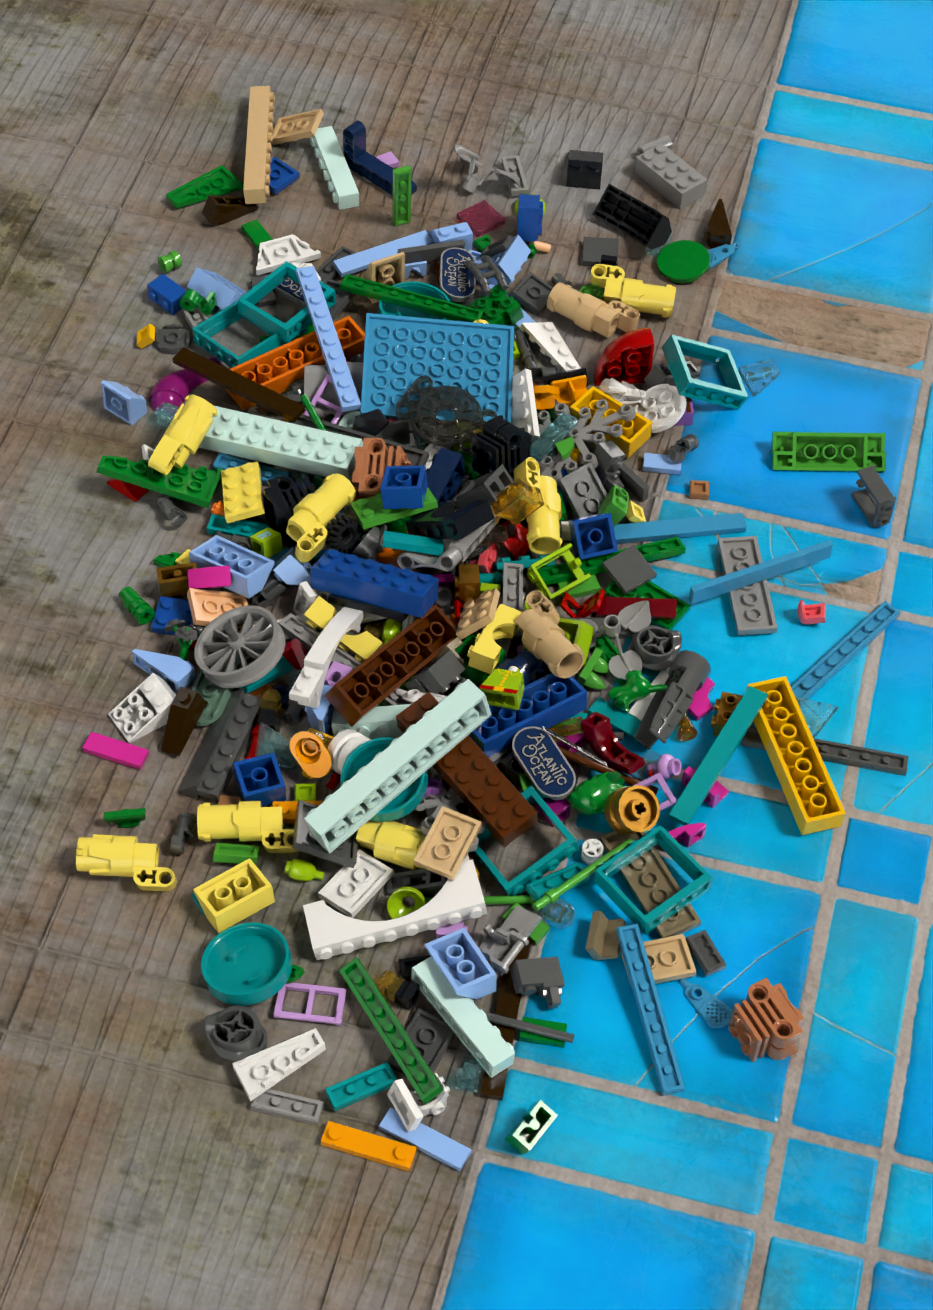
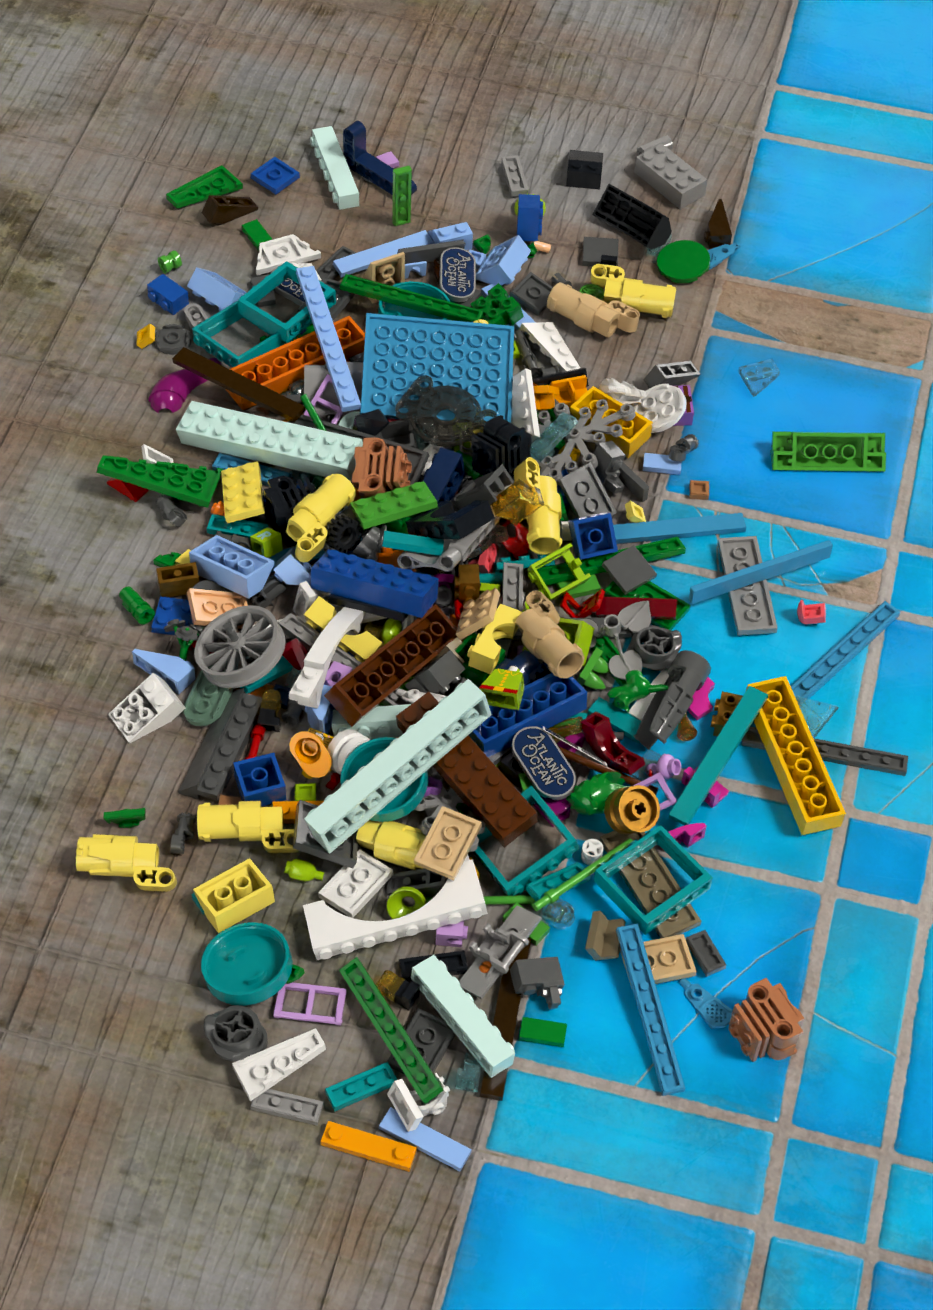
dark pink tile [82,732,149,770] -> none
light blue slope [101,380,147,425] -> none
light yellow piece [148,394,218,475] -> none
clear light blue head [154,402,179,428] -> none
dark brown slope [161,687,207,756] -> none
green leg [180,289,217,316] -> none
dark pink slope [188,566,231,589] -> none
bright green tile [213,843,259,865] -> none
tan brick [243,86,275,204] -> none
clear light blue wing [255,723,298,769] -> none
tan plate [271,109,324,145] -> none
blue brick [381,466,428,509] -> none
light blue slope [425,928,496,1000] -> none
light grey plant [454,144,521,193] -> none
clear pink tile [457,200,505,238] -> none
dark grey piece [464,255,508,295] -> none
dark grey tile [480,235,513,258] -> none
dark grey bar [486,1012,575,1043] -> none
brick [505,1100,558,1155] -> none
bright green tile [555,436,575,460] -> none
red brick [594,327,655,386] -> none
bright green slope [598,485,629,527] -> none
teal window [662,334,749,410] -> none
dark grey window [851,465,896,528] -> none

